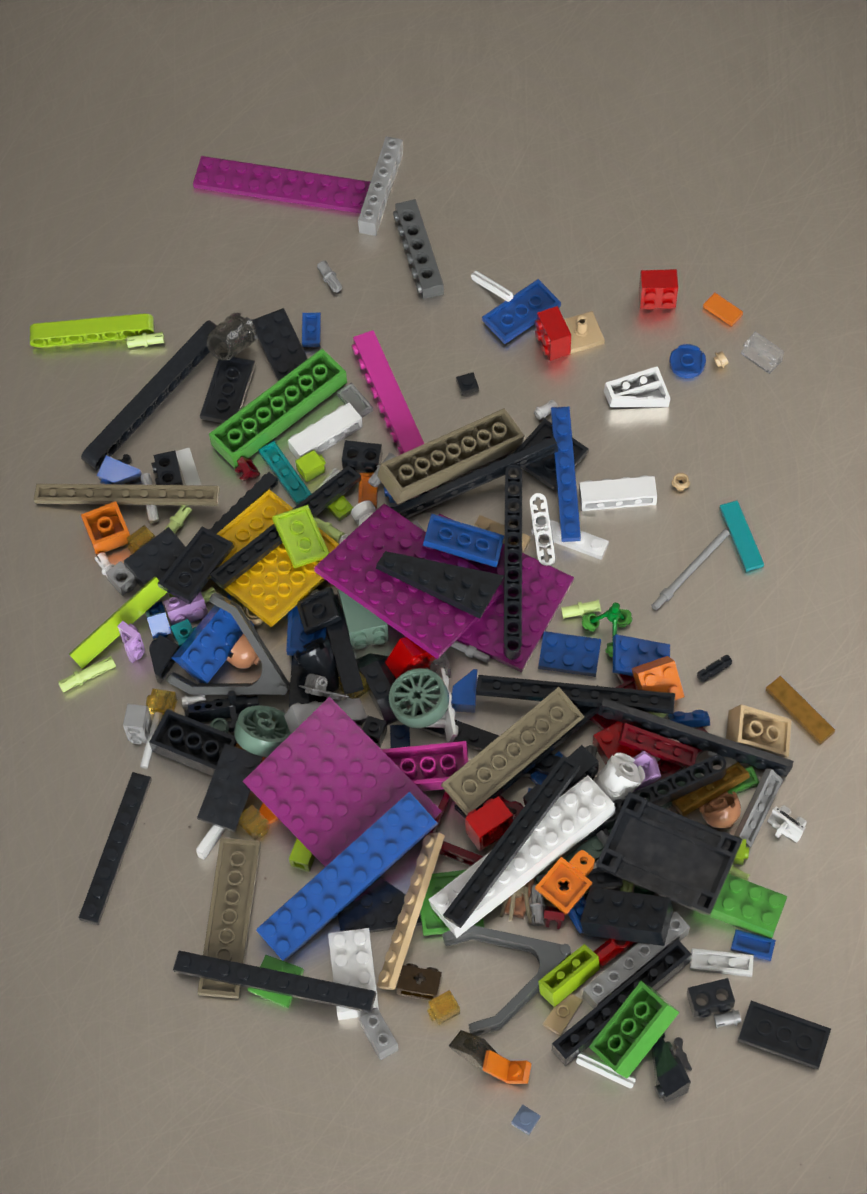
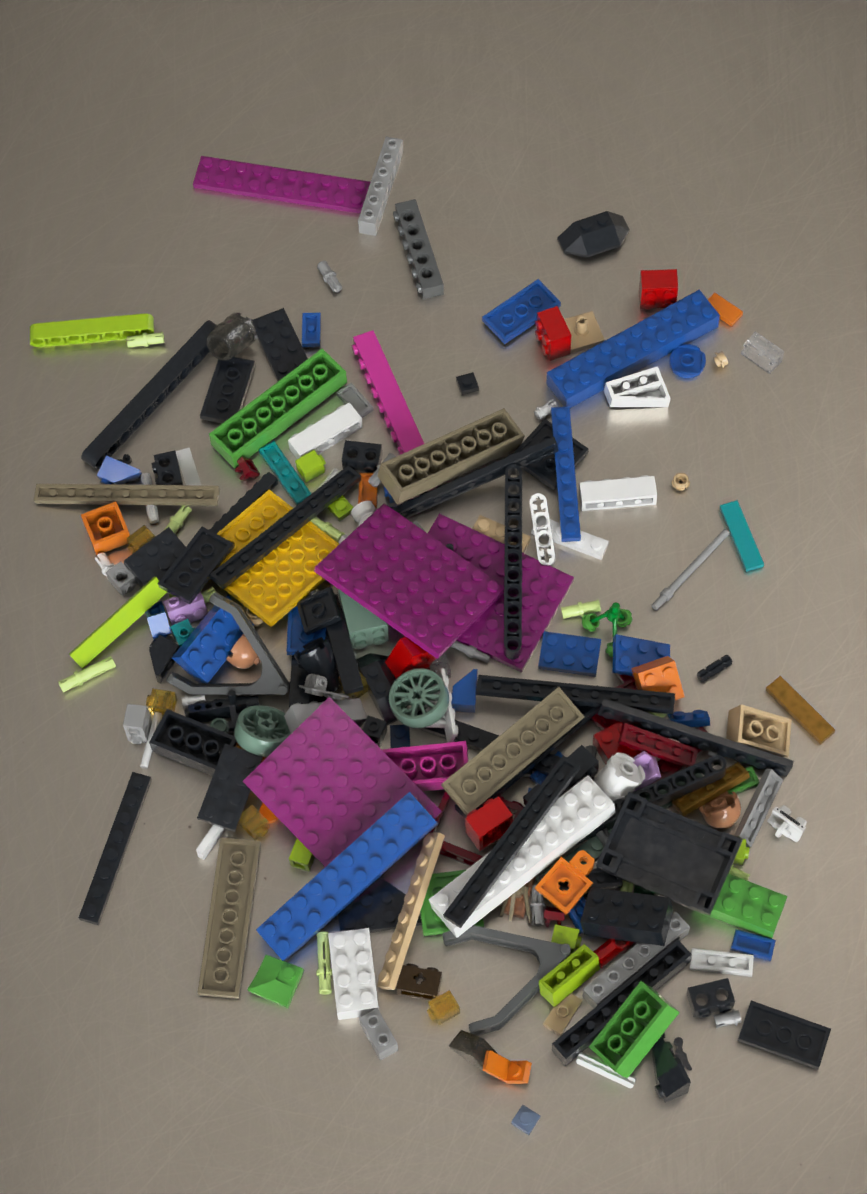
lavender bracket [118,621,145,663] -> none
black plate [173,950,377,1013] -> none
lime tile [272,505,329,568] -> none
black wing [376,551,504,619] -> none
blue plate [423,514,504,567] -> none
white axle [471,271,514,302] -> none
none -> yellowish green pin [316,931,333,995]
none -> blue brick [546,289,720,408]
none -> lime brick [551,924,582,954]
none -> black wedge [557,211,630,257]

